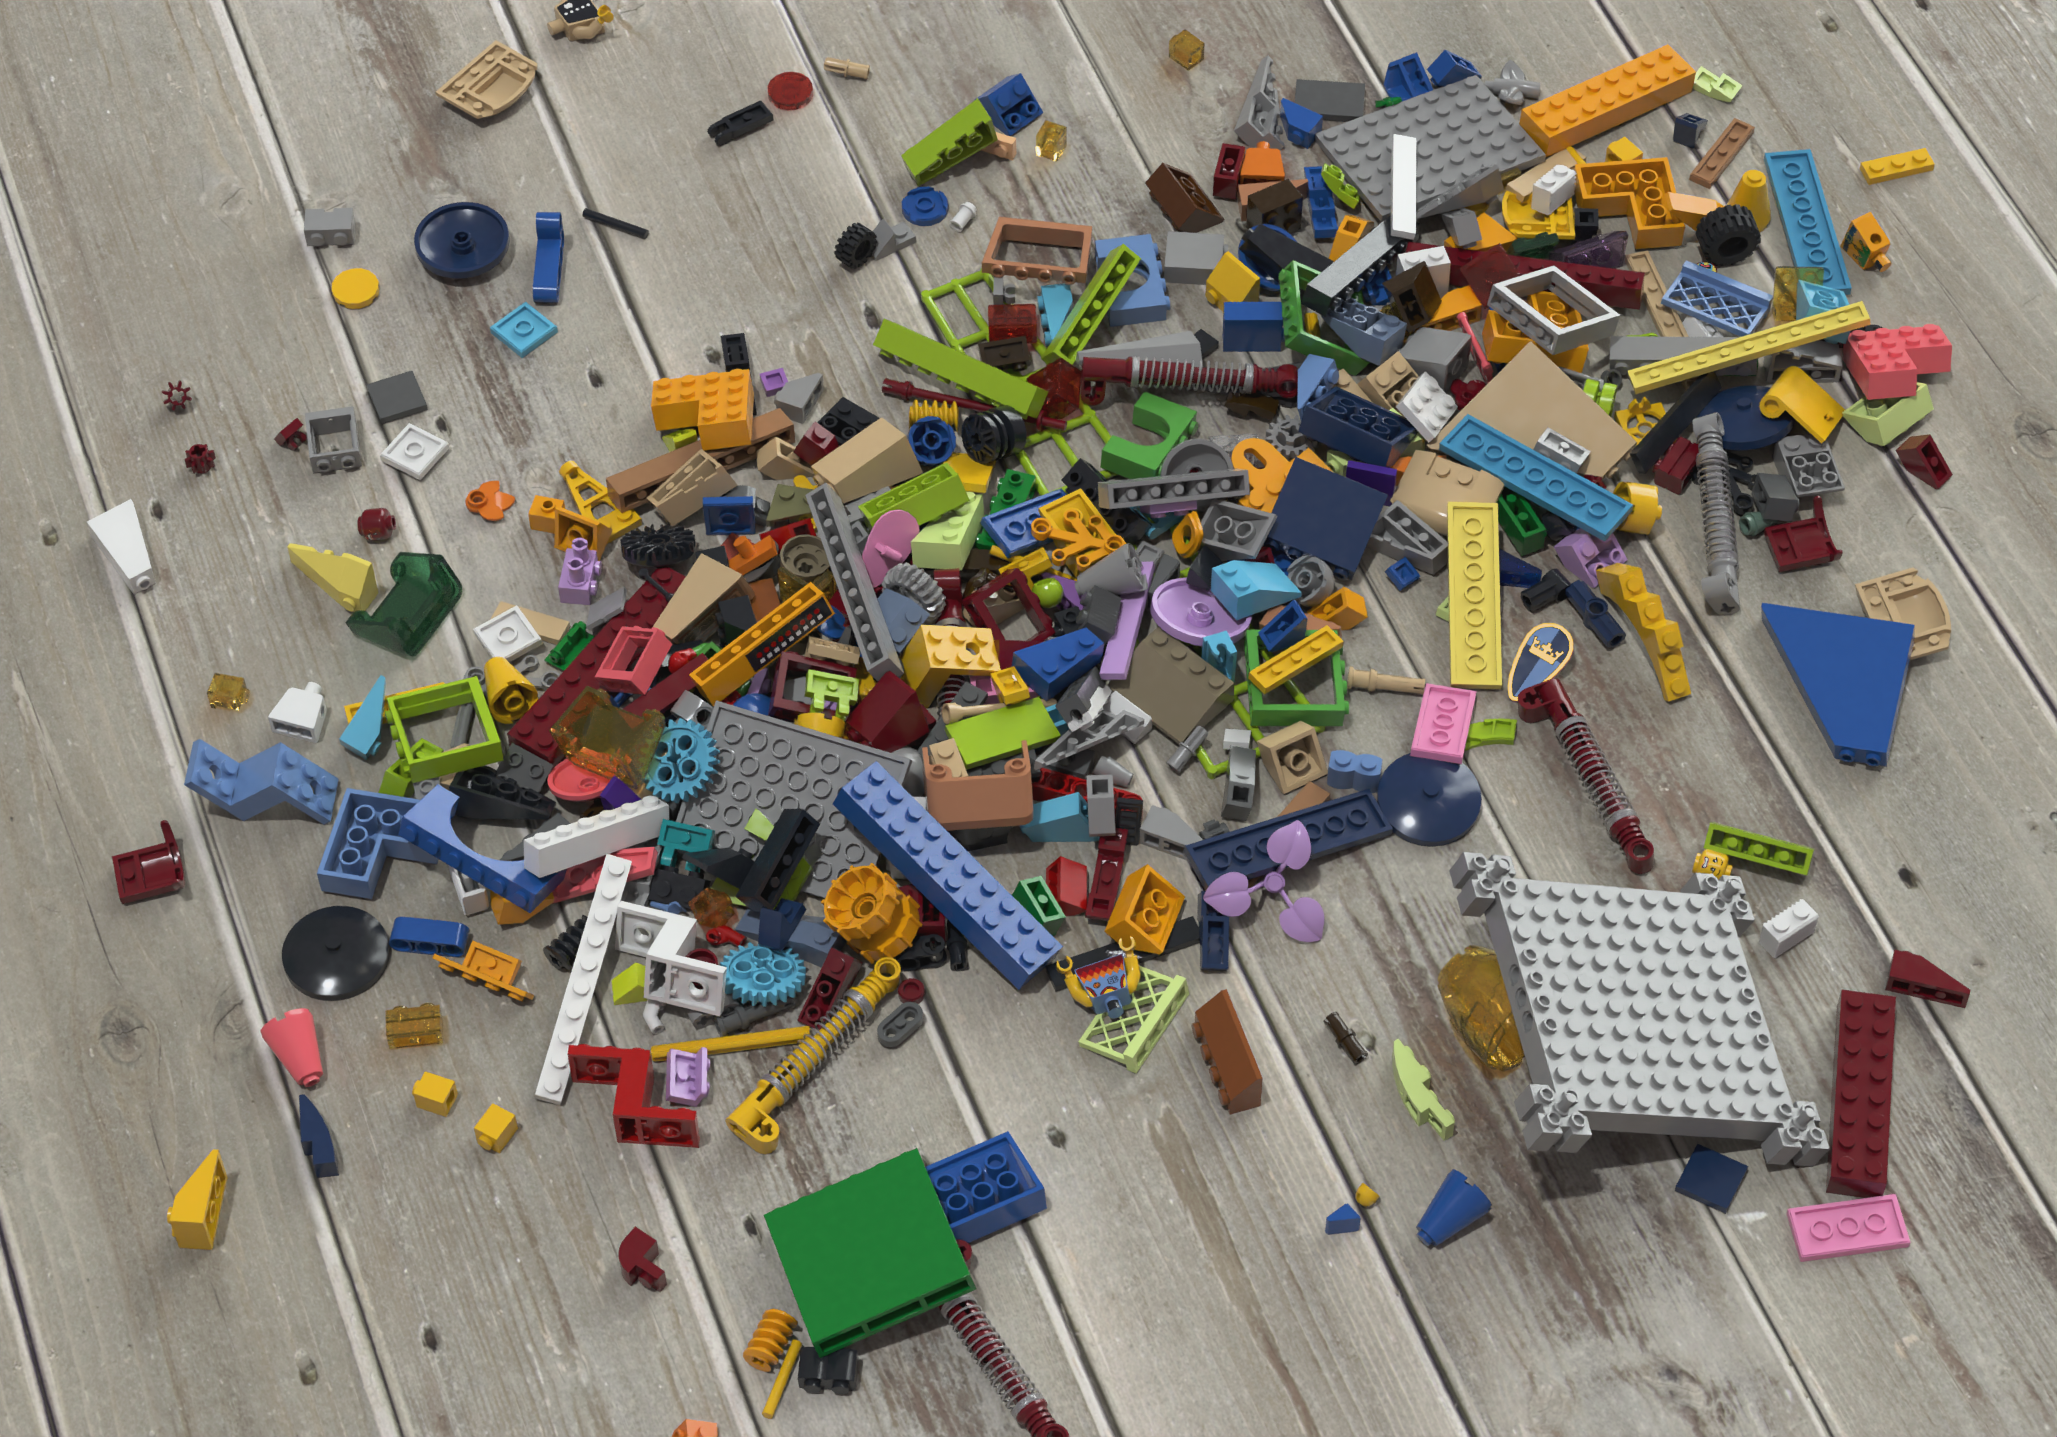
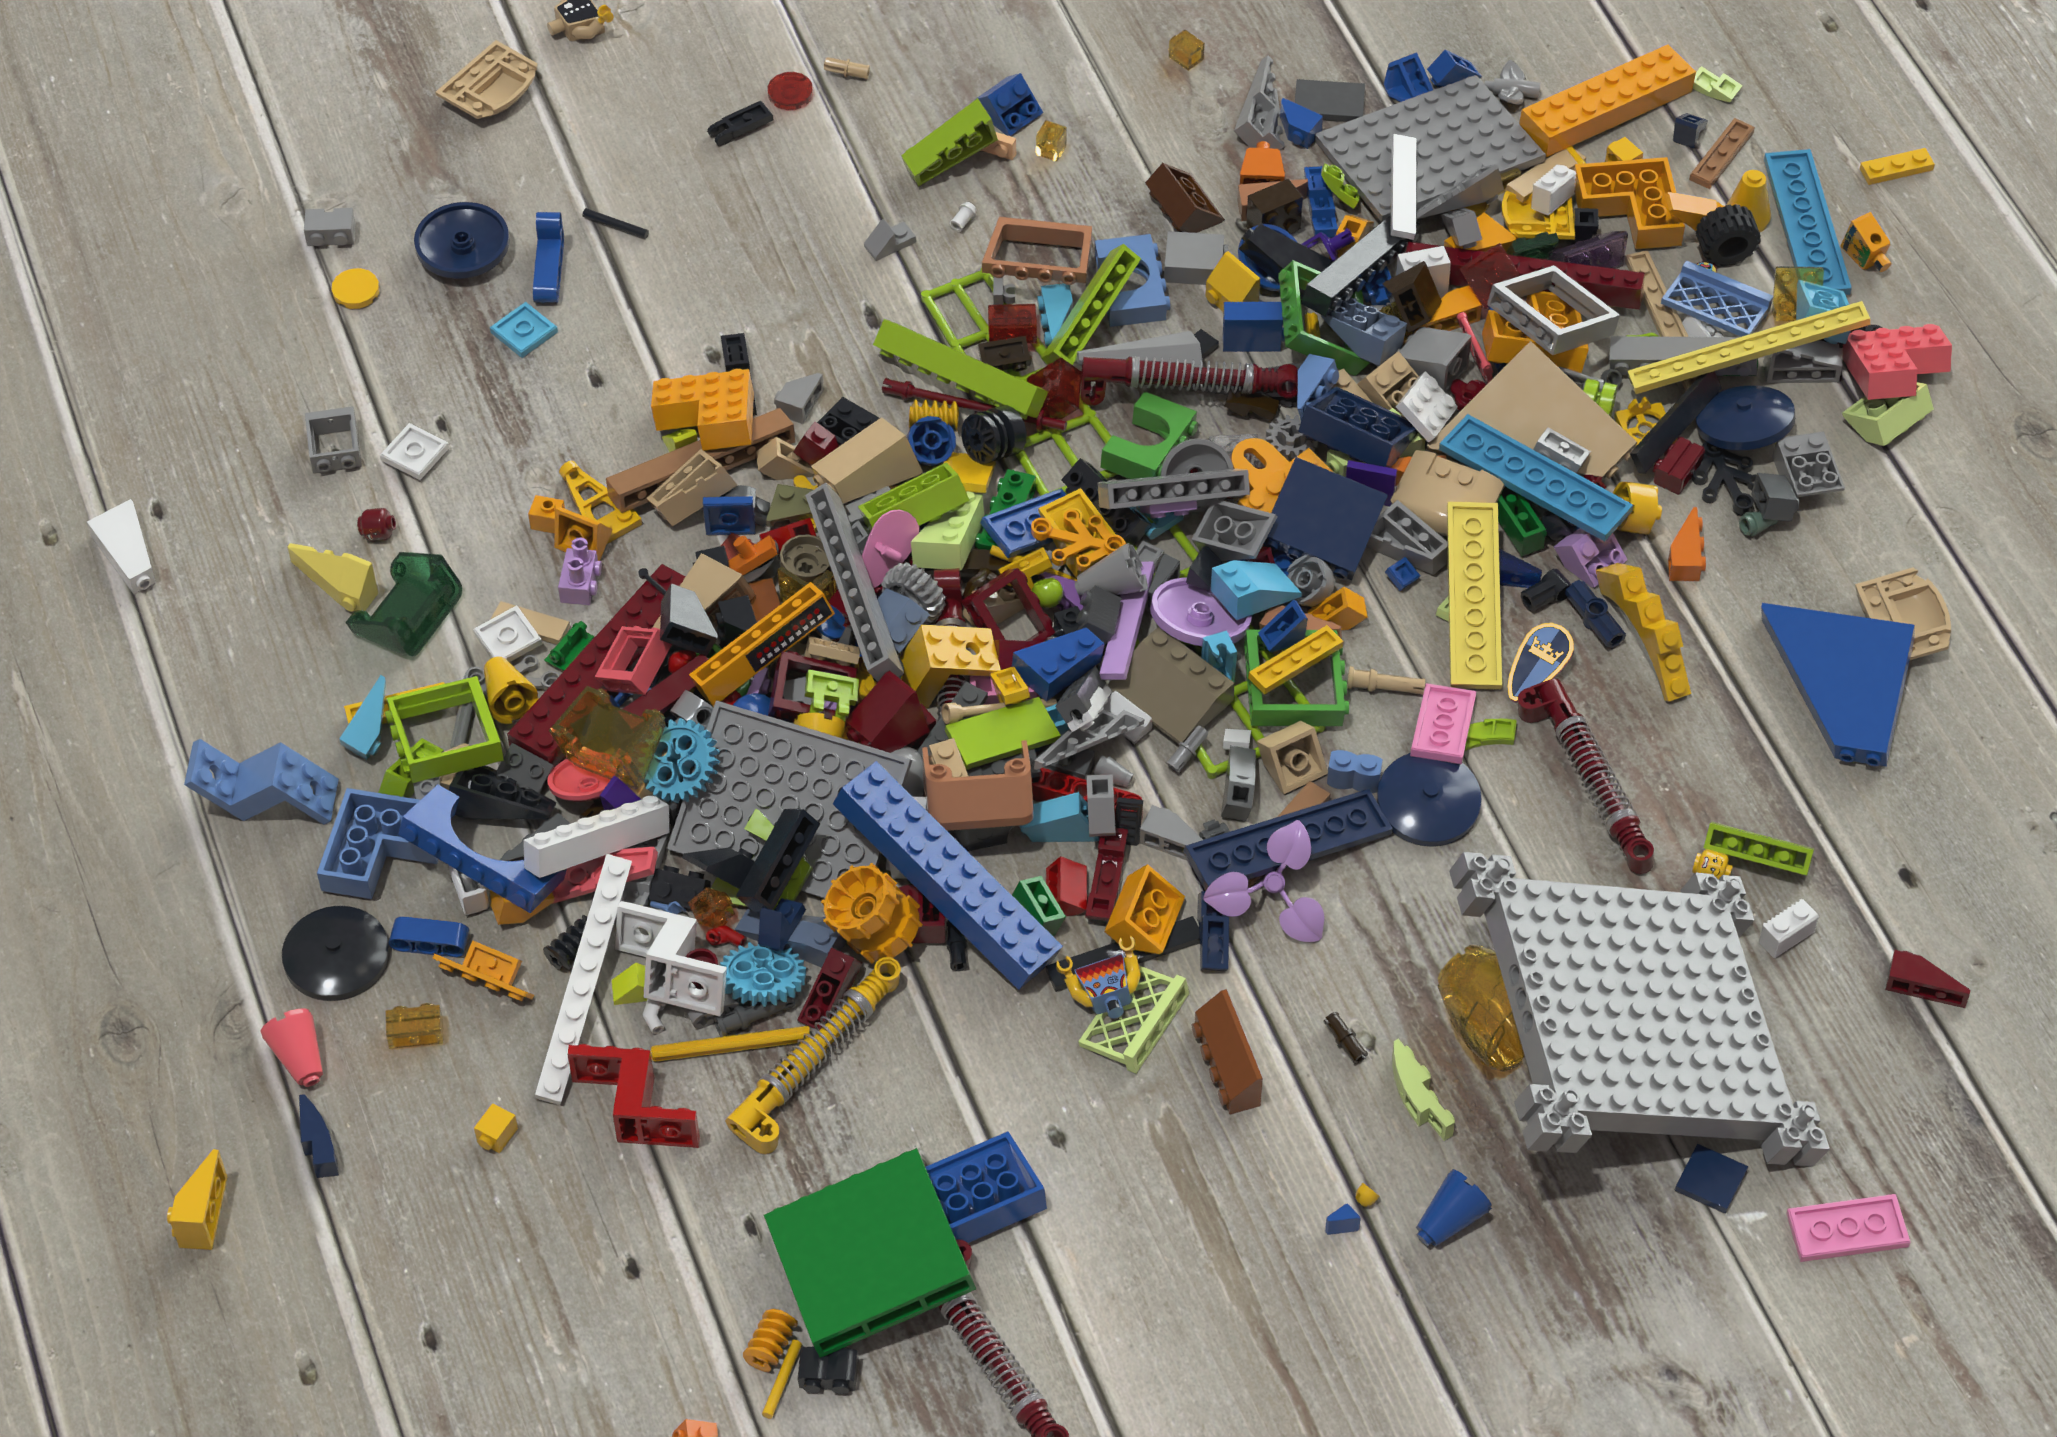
dark red piece [112,820,185,904] -> none
dark red gear [161,380,192,410] -> none
dark red gear [184,444,216,474] -> none
clear yellow brick [207,673,250,710] -> none
white torso [268,682,327,743] -> none
dark red tile [274,418,307,451] -> none
dark grey tile [366,371,428,424] -> none
yellow brick [412,1071,458,1117] -> none
orange plate [465,481,515,521] -> none
light grey piece [586,587,627,630] -> none
dark red brick [618,1226,667,1292] -> none
black wheel [620,523,696,568] -> none
teal plate [657,819,715,873] -> none
lavender bracket [666,1047,710,1107] -> none
medium lavender tile [760,368,788,397] -> none
black tyre [834,222,877,269] -> none
dark grey plate [877,1002,923,1047] -> none
black piece [896,934,947,971] -> none
dark red tile [898,978,925,1004] -> none
blue tile [902,186,948,226] -> none
light orange piece [1172,511,1204,558] -> none
dark red brick [1213,143,1245,200] -> none
green plant [1375,97,1402,108] -> none
light grey piece [1693,412,1740,615] -> none
yellow door [1759,366,1845,444] -> none
dark red piece [1764,496,1843,572] -> none
dark red brick [1826,990,1896,1198] -> none
dark red slope [1895,434,1953,489] -> none
none -> slope [660,584,718,656]
none -> dark purple bracket [1301,228,1355,262]
none -> orange slope [1668,507,1706,581]

